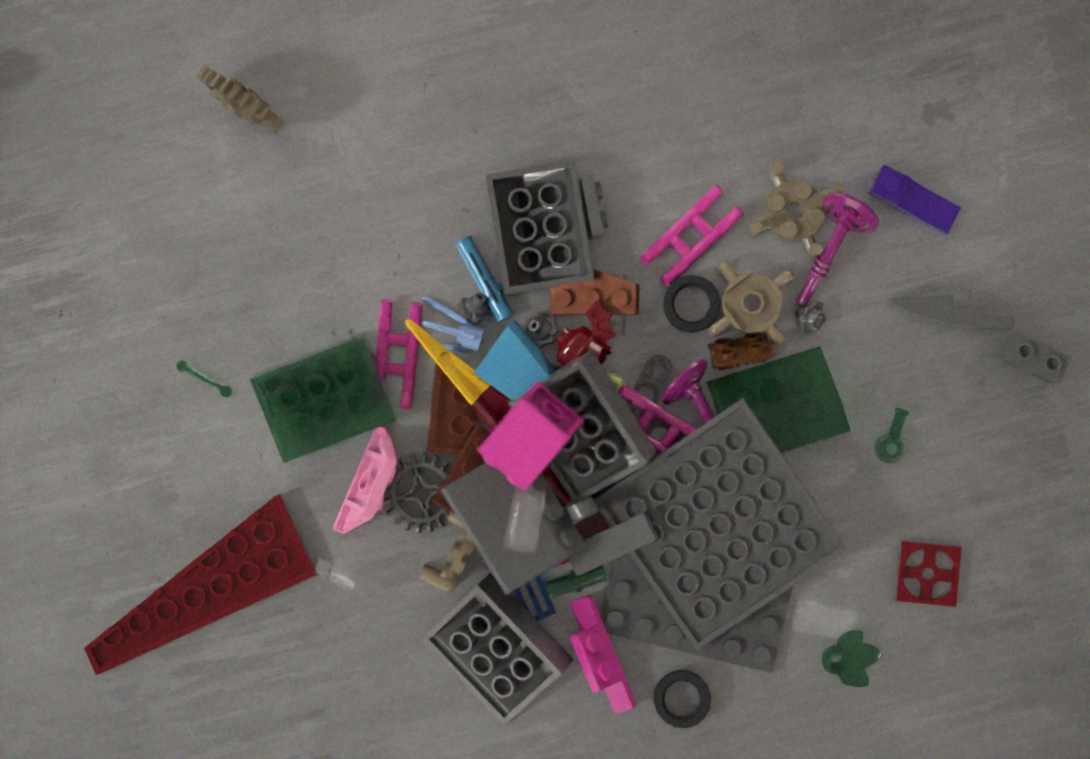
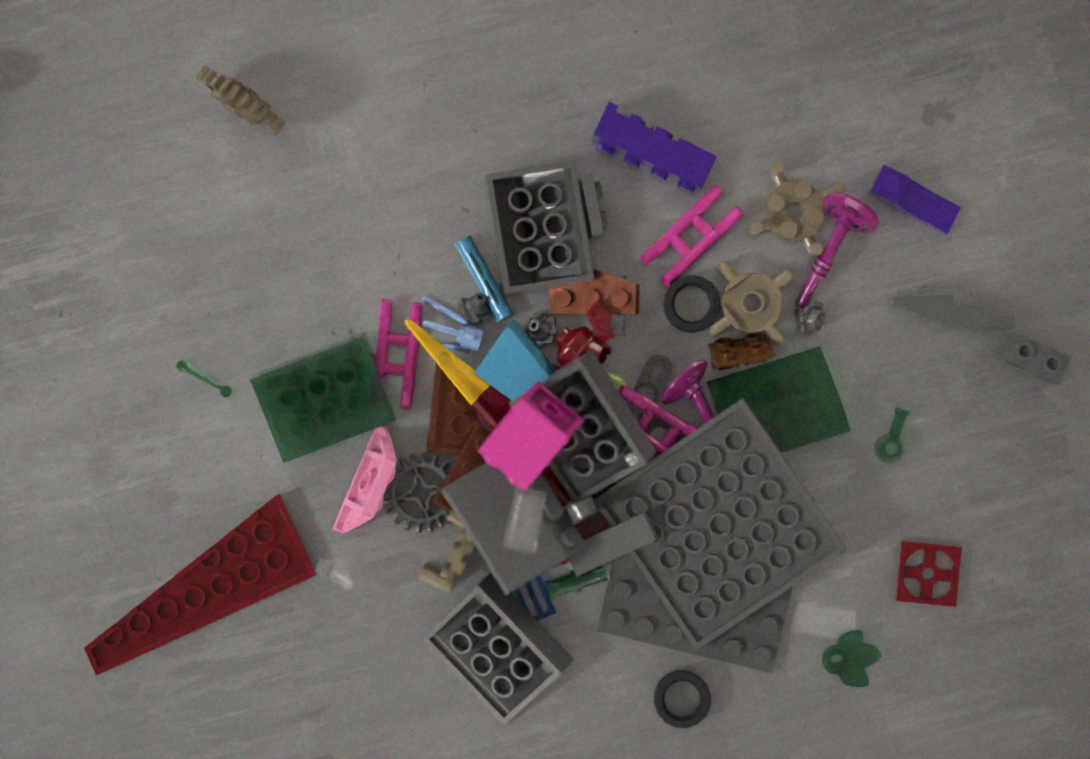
dark pink bracket [570,595,636,714] -> none
none -> dark purple wedge [592,101,717,193]

